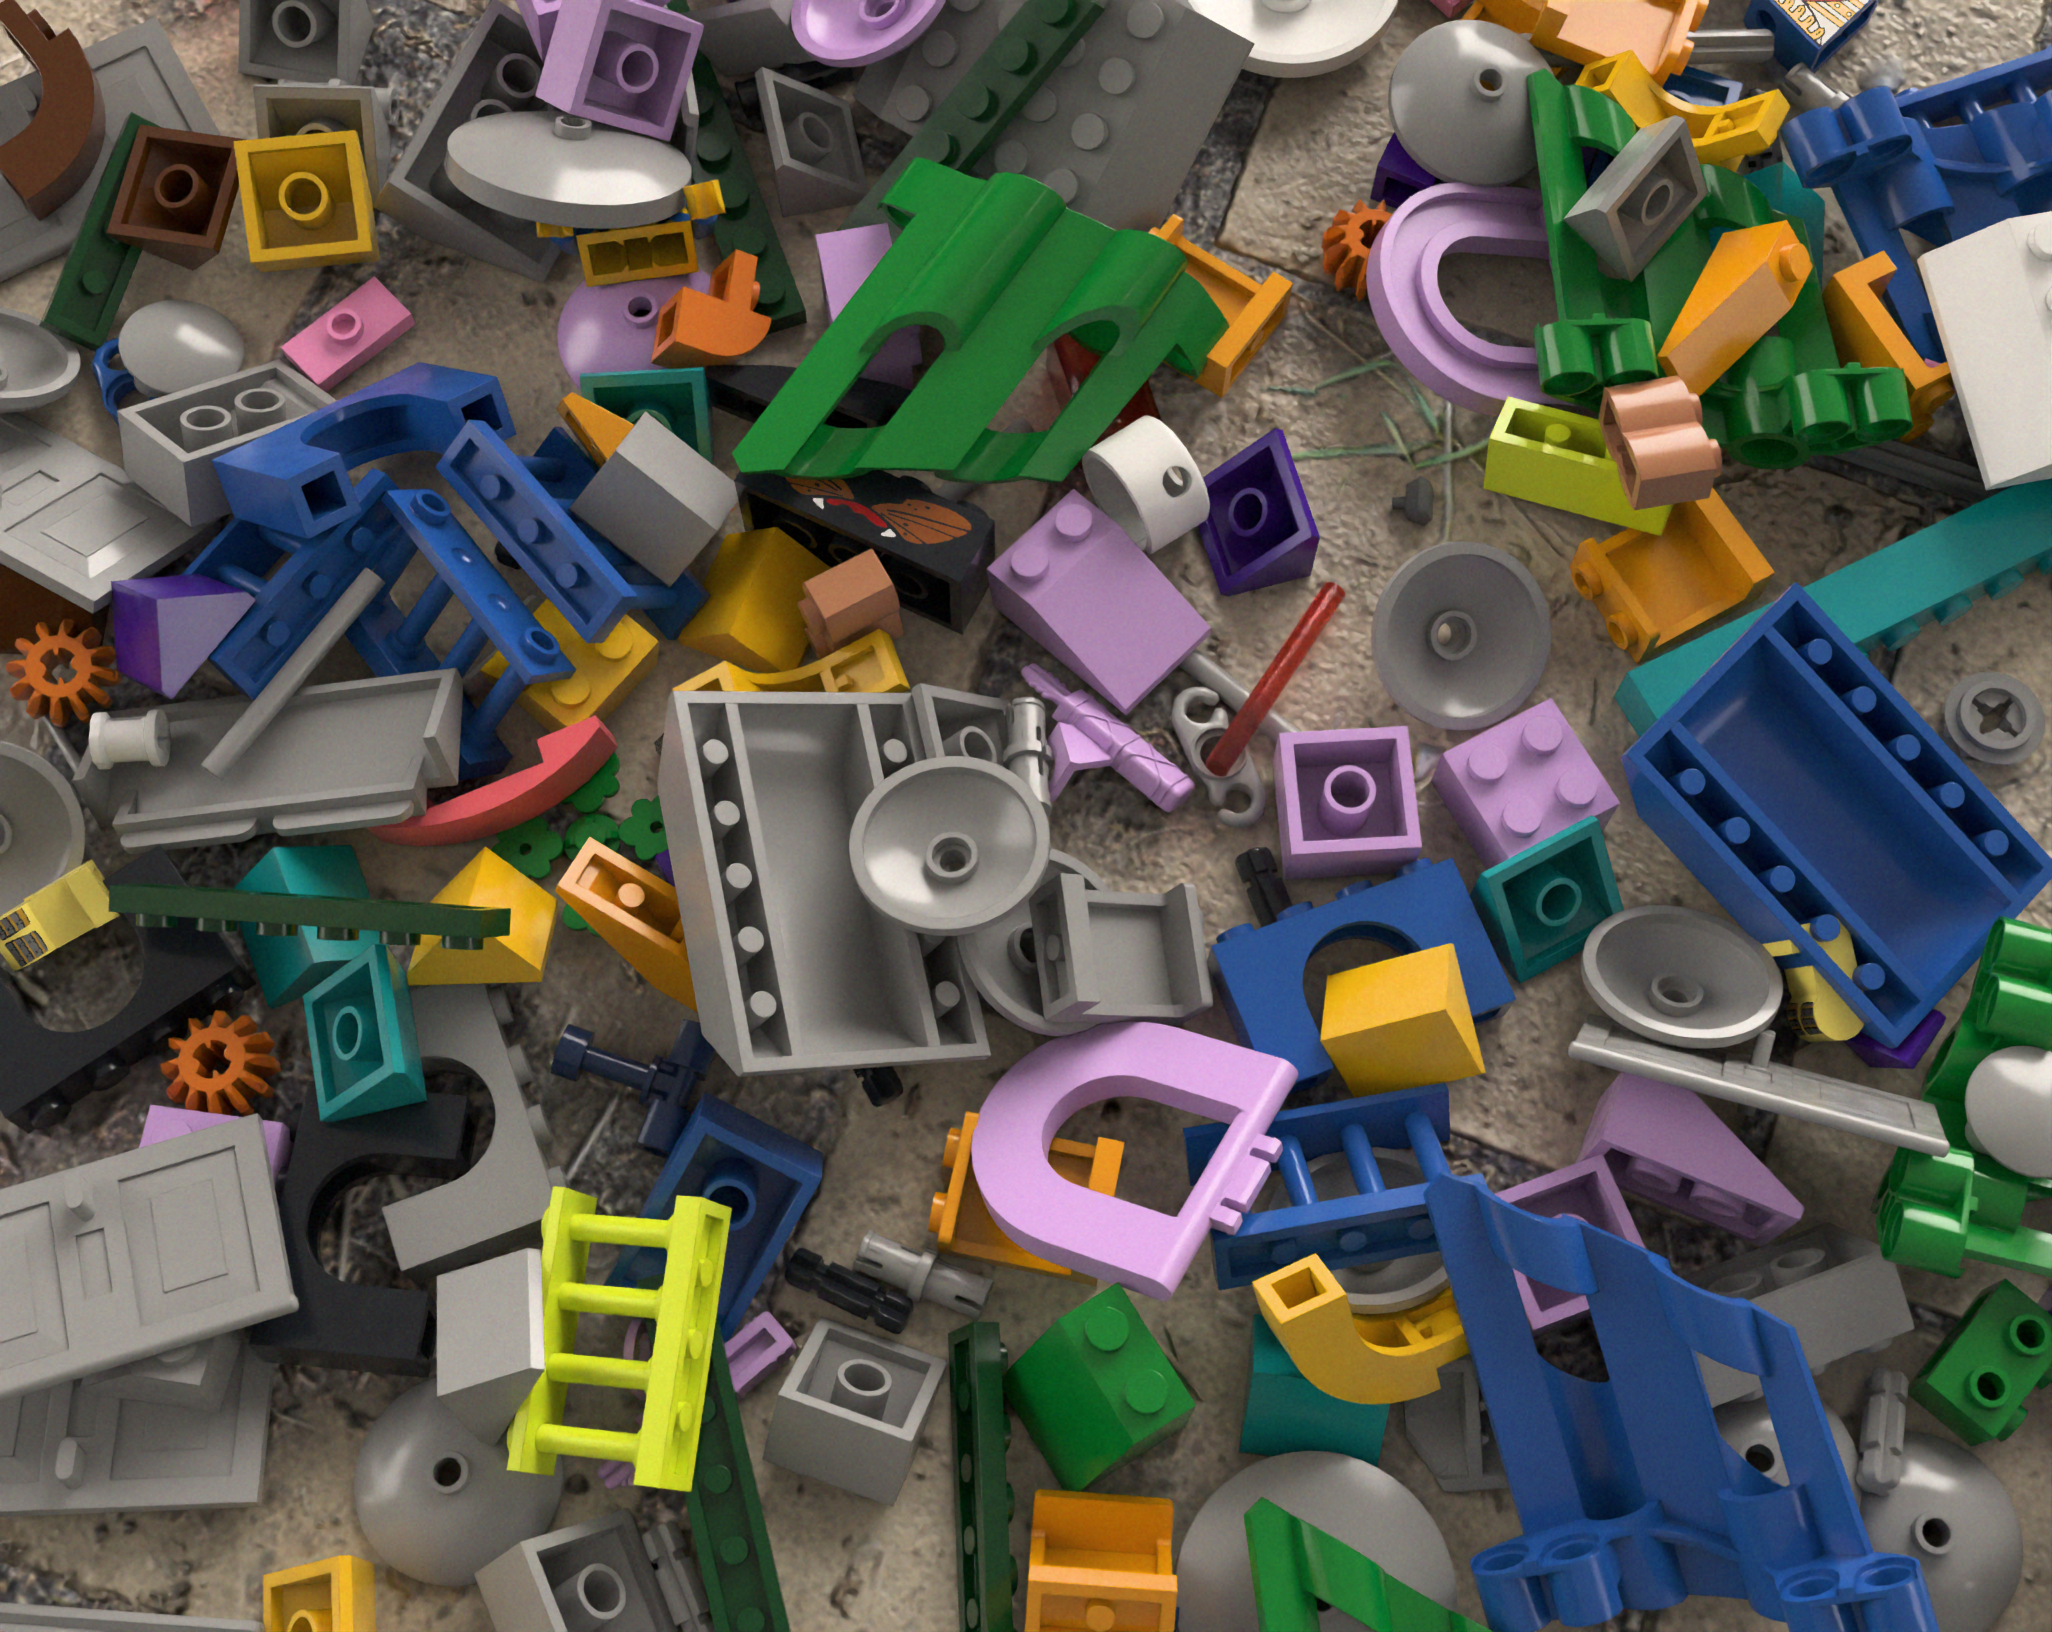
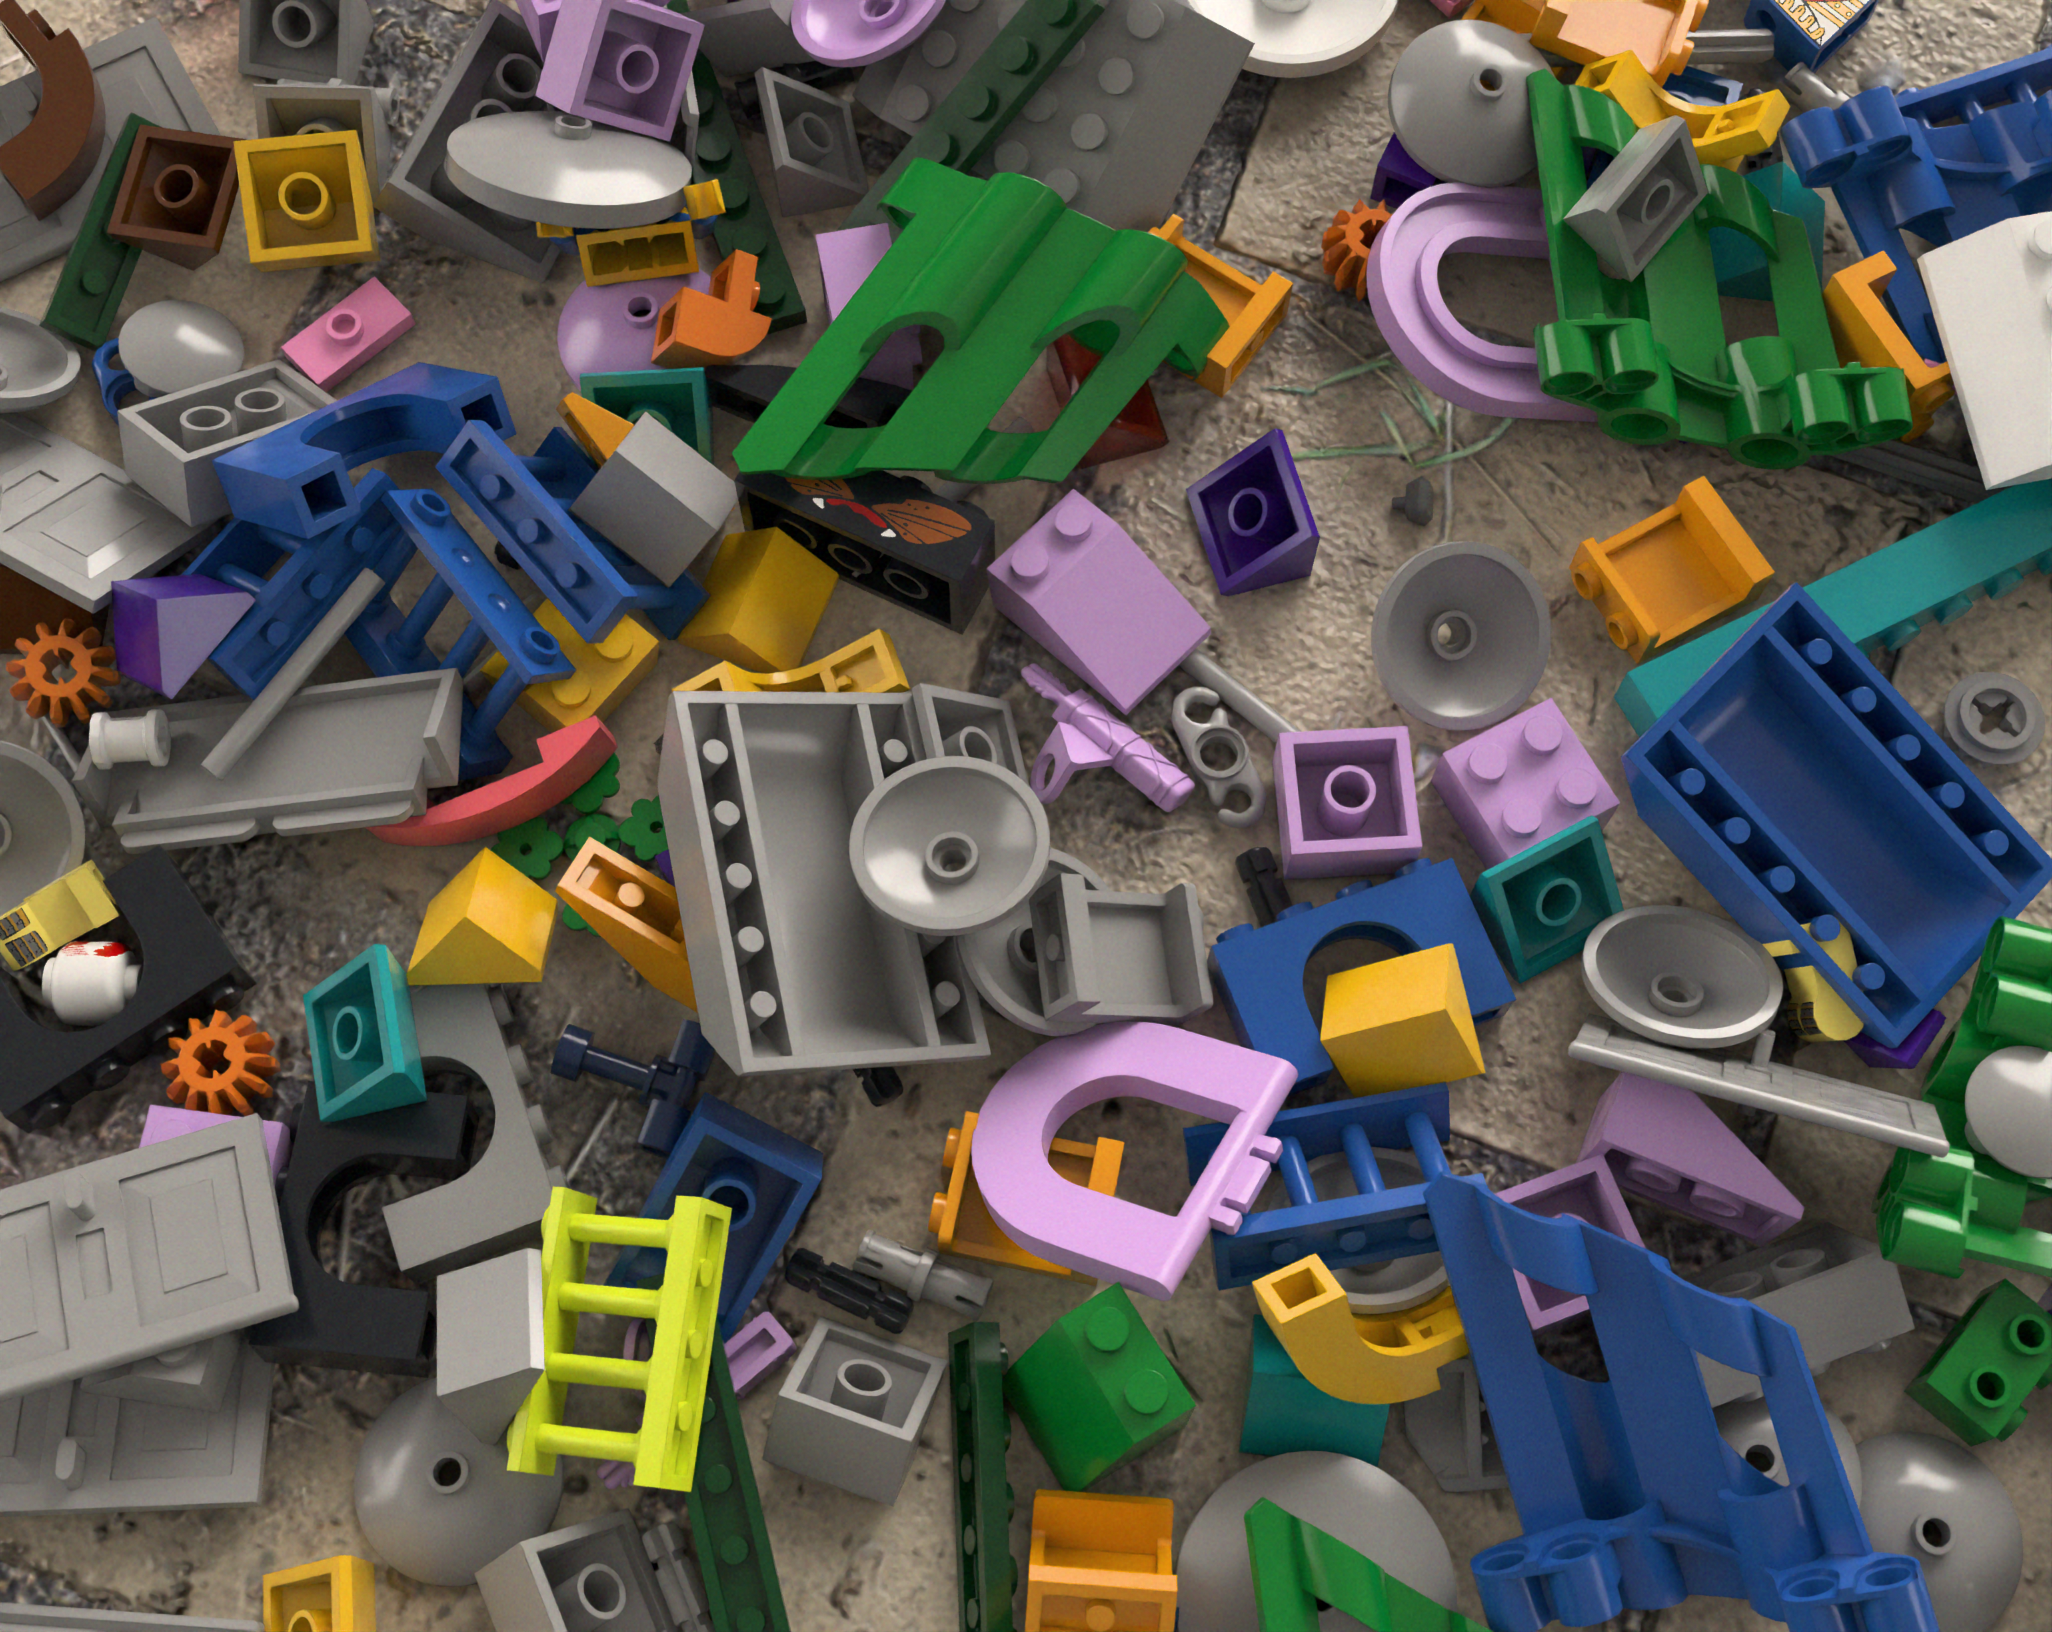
dark green plate [109,883,511,950] -> none
teal slope [233,845,392,1010] -> none
nougat brick [797,548,904,660] -> none
light grey pin [1003,697,1054,817] -> none
white piece [1082,415,1210,555] -> none
clear red bar [1205,582,1345,777] -> none
neon yellow brick [1483,396,1674,536] -> none
nougat brick [1599,375,1722,510] -> none
light orange slope [1656,220,1813,397] -> none
light grey axle [1856,1366,1909,1497] -> none
none -> white head [42,941,144,1026]

